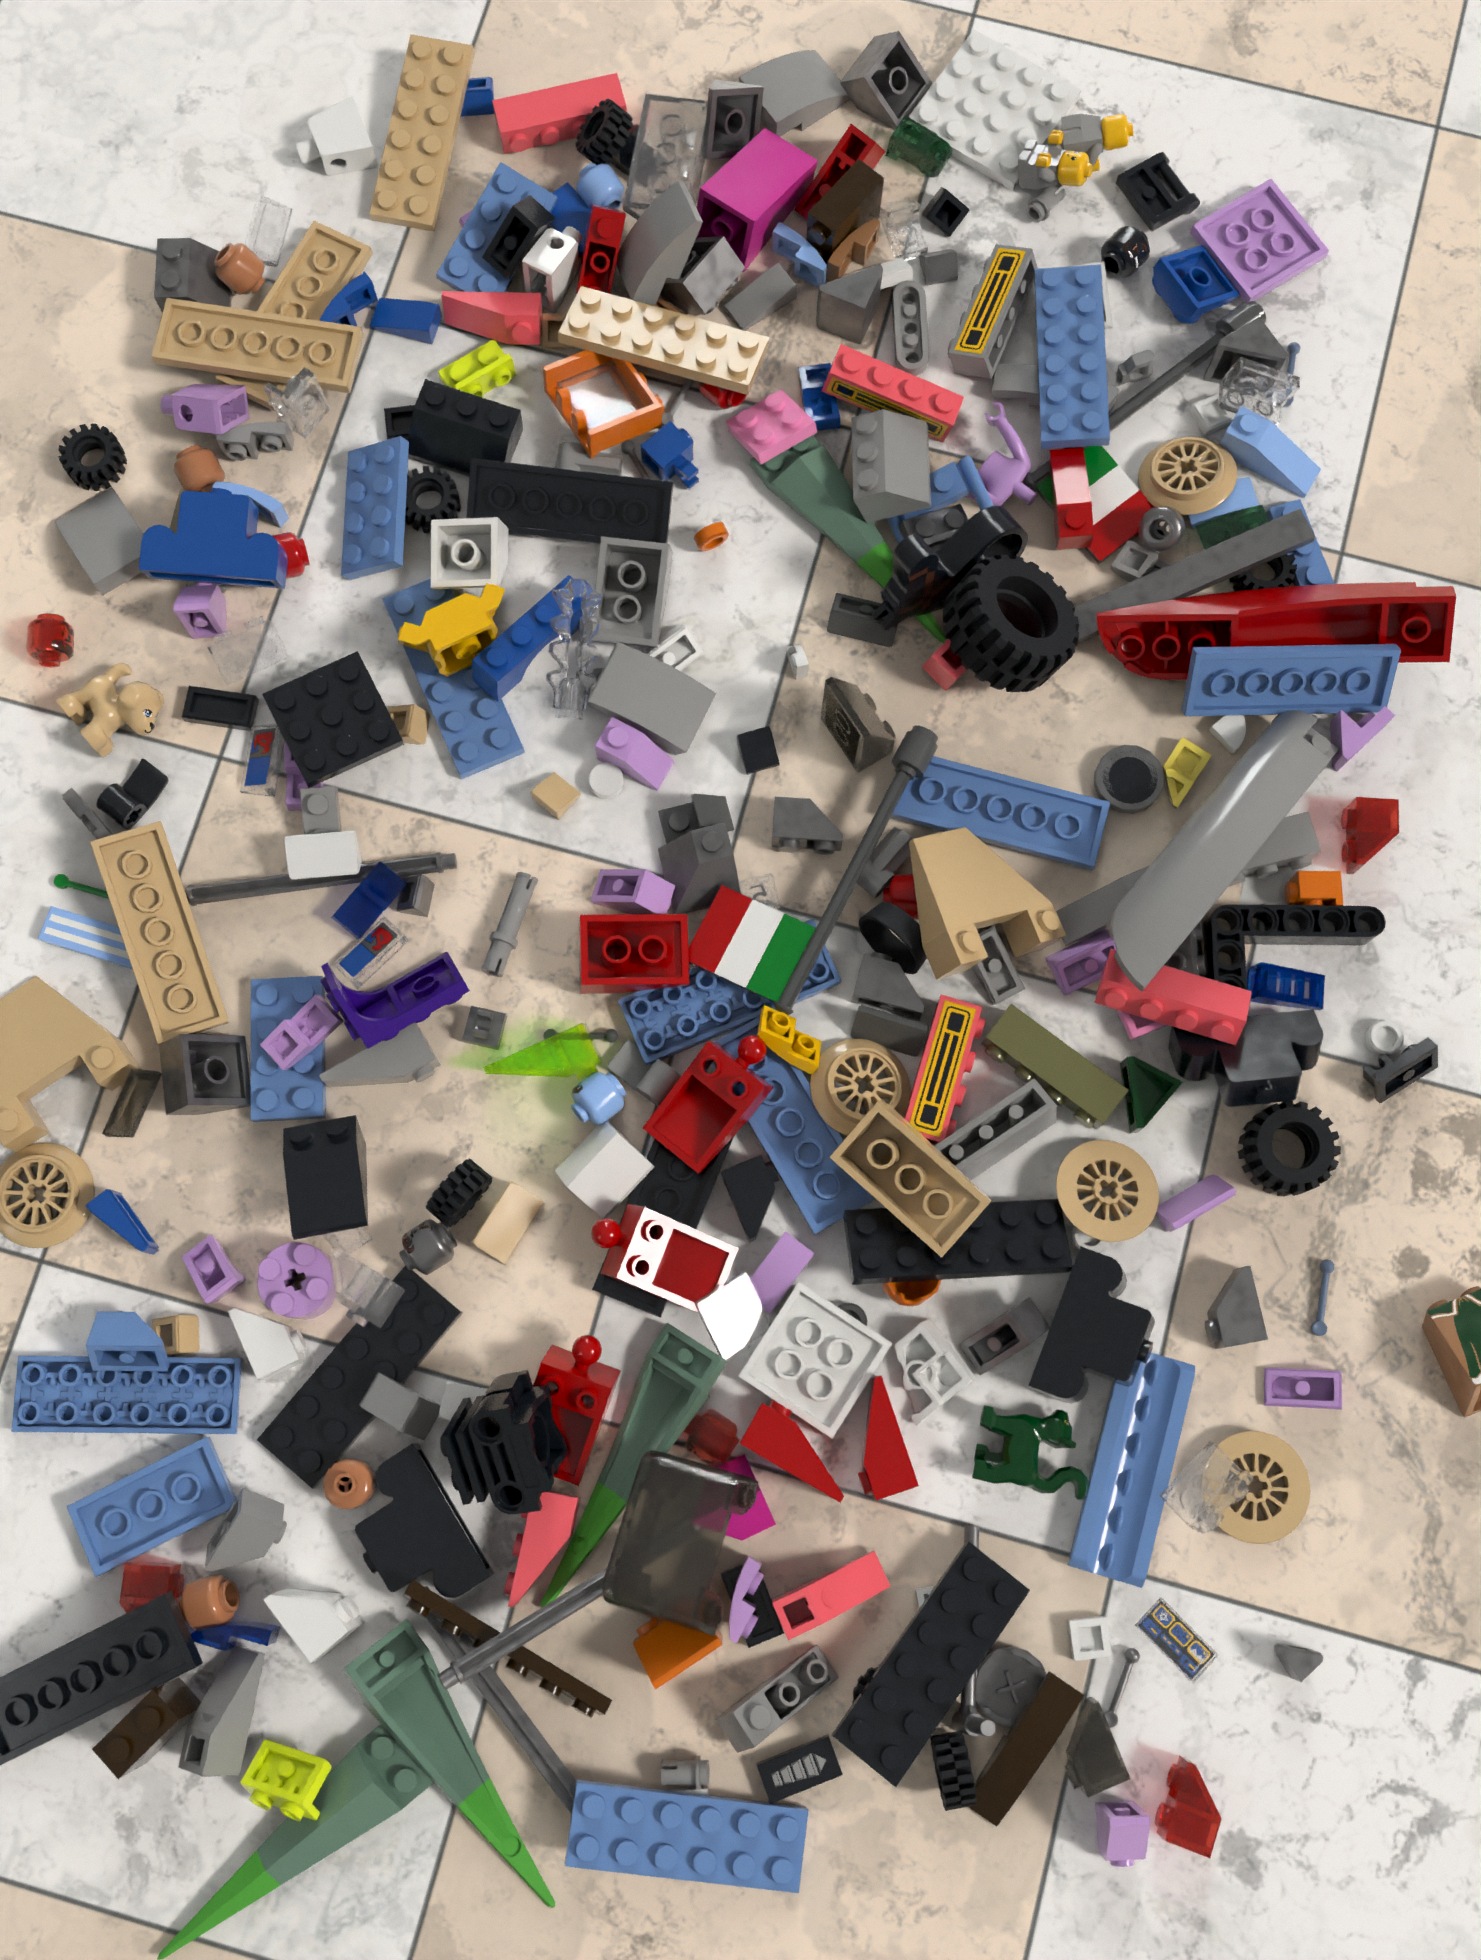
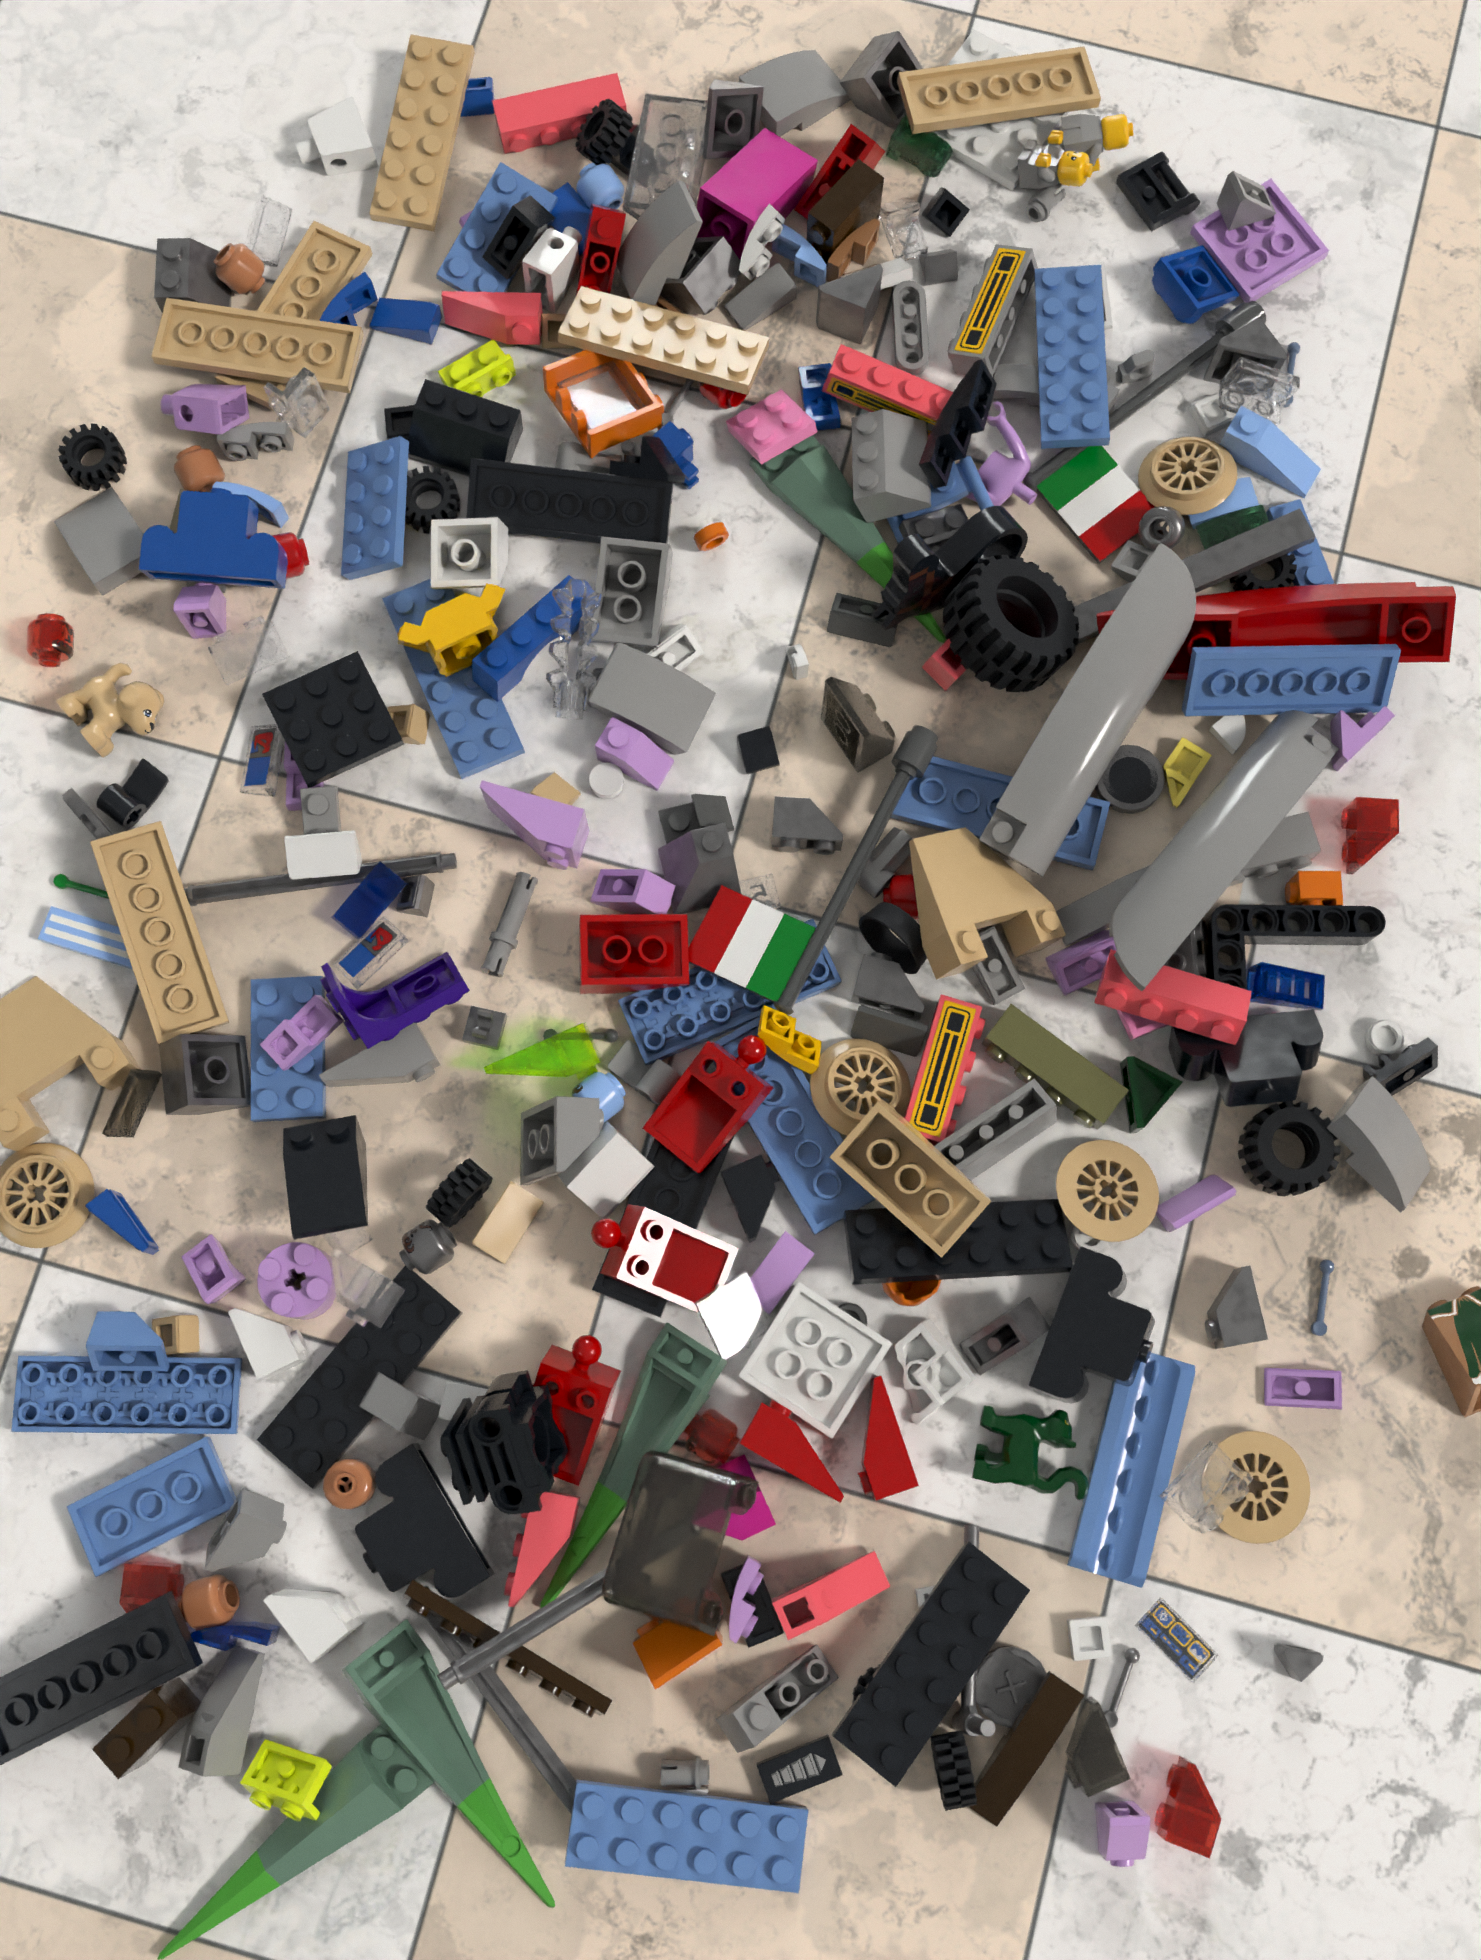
black tile [182,686,259,732] -> none
red slope [1049,447,1094,550] -> none
black head [1101,226,1150,278] -> none
none -> lavender slope [480,780,589,870]
none -> light grey slope [520,1096,604,1185]
none -> black slope [609,436,685,483]
none -> white slope [739,204,786,281]
none -> tan plate [897,46,1101,134]
none -> black slope [919,359,997,489]
none -> light grey slope [979,543,1196,877]
none -> light grey slope [1216,171,1276,231]
none -> light grey slope [1327,1076,1431,1213]

